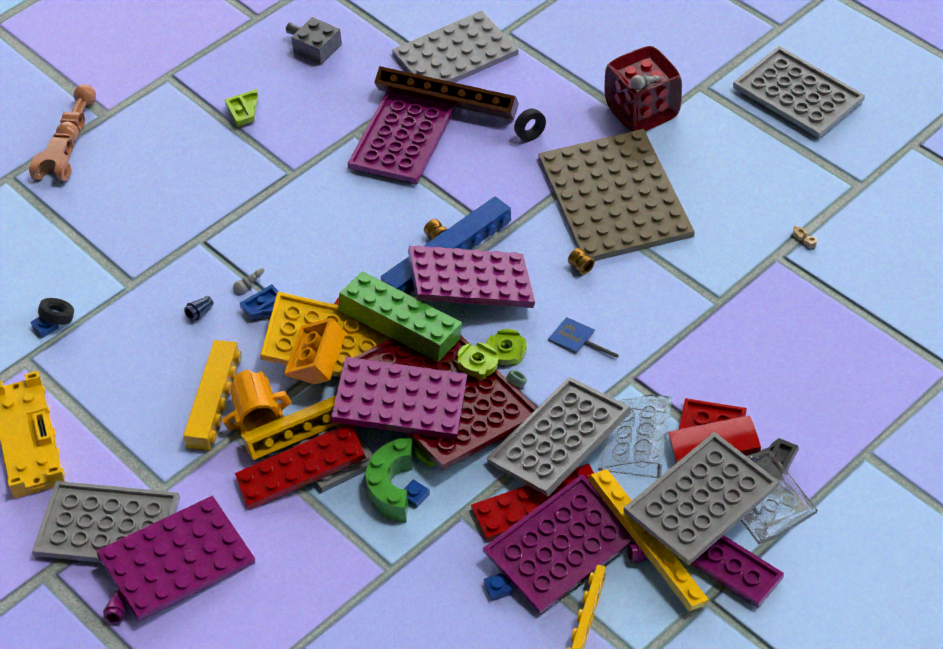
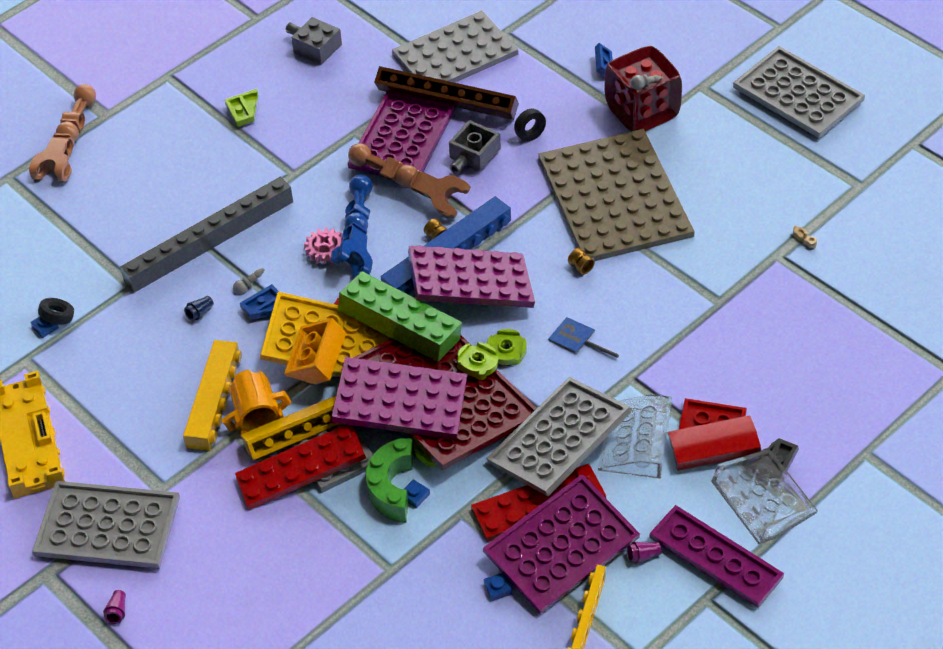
magenta plate [96,495,255,621] -> none
sand green tile [506,370,527,388] -> none
yellow plate [588,469,709,612] -> none
light grey plate [624,432,779,566] -> none
none -> dark grey brick [120,176,293,293]
none -> bright pink gear [304,228,342,265]
none -> blue piece [331,175,373,277]
none -> nougat piece [348,143,471,219]
none -> dark grey brick [449,120,501,174]
none -> blue plate [595,43,613,76]

